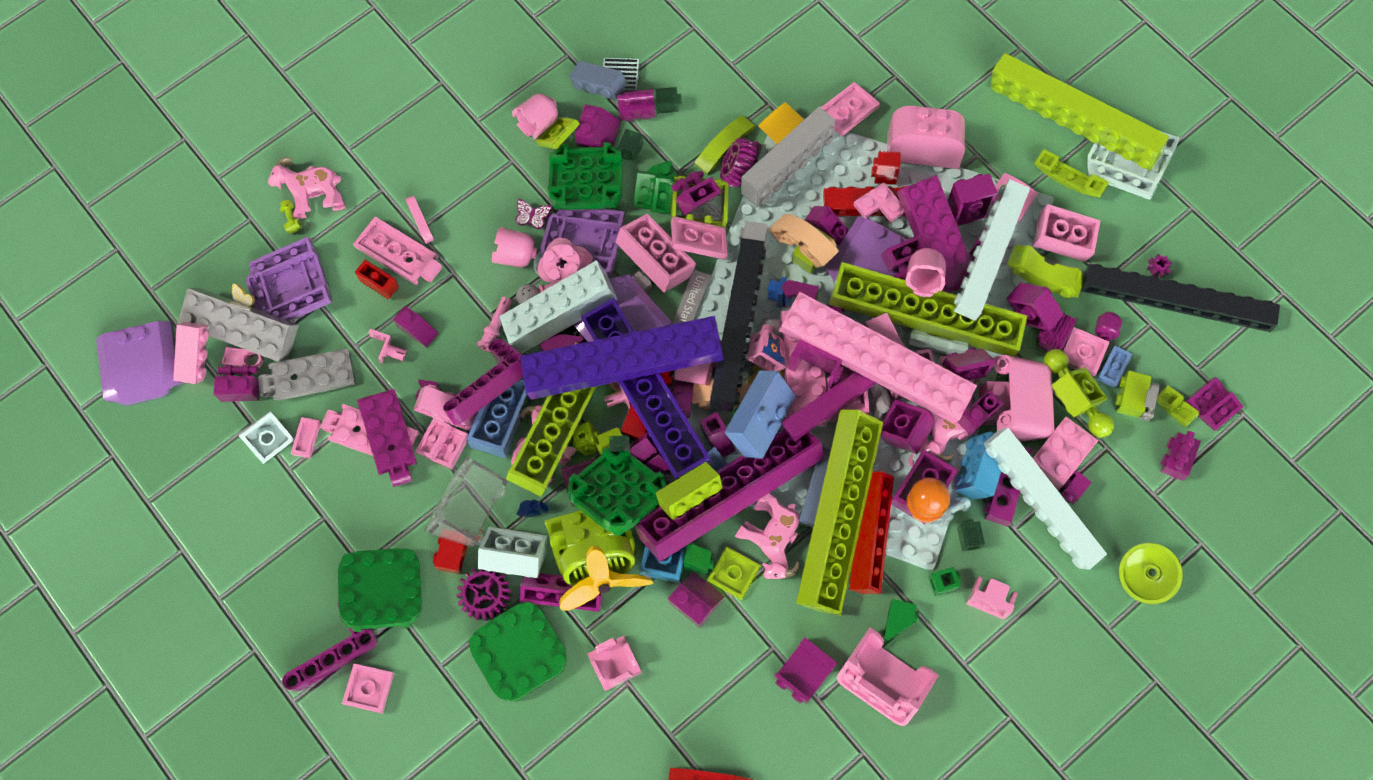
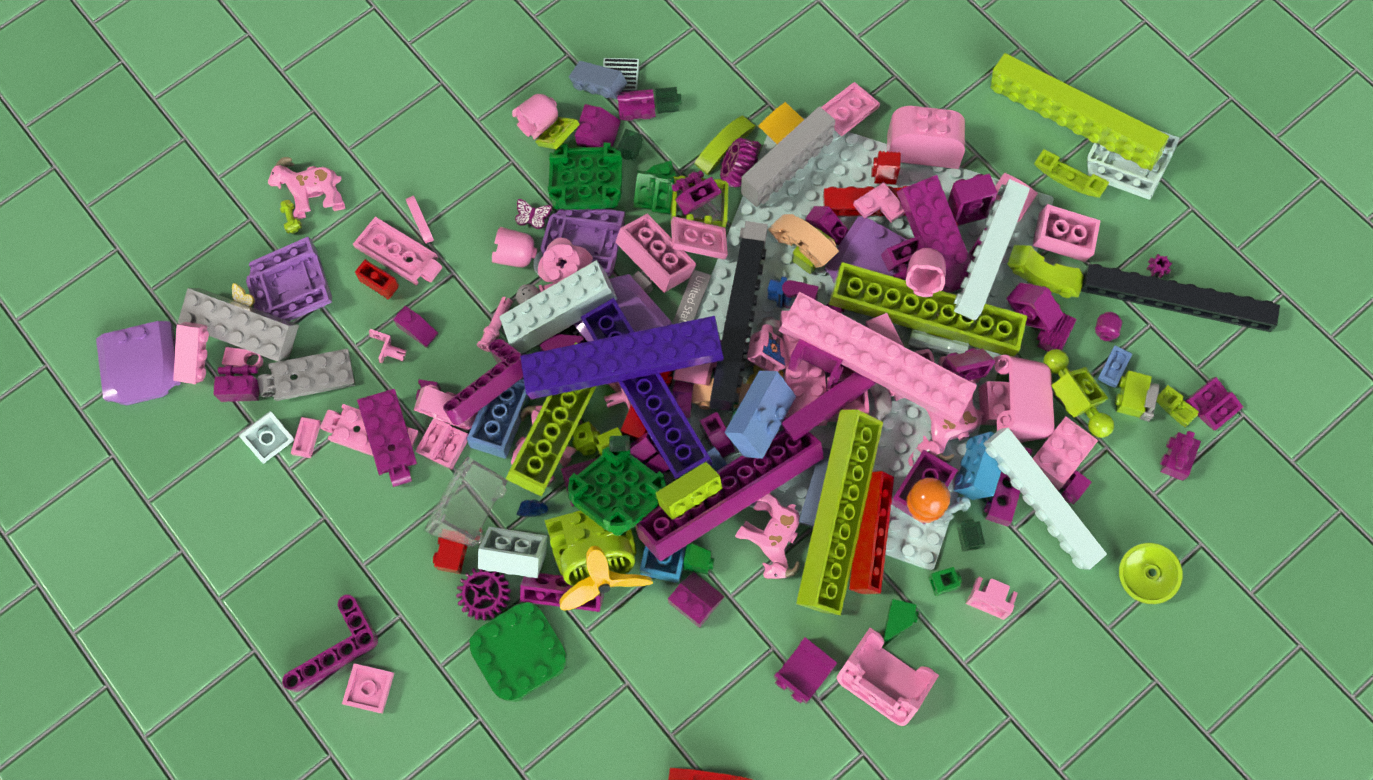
green plate [338,548,422,632] -> none
bright pink panel [588,635,642,691] -> none
lime tile [707,546,761,601] -> none
magenta brick [880,399,936,454] -> none
magenta slope [957,389,1004,436] -> none
bright pink plate [1063,327,1109,377] -> none

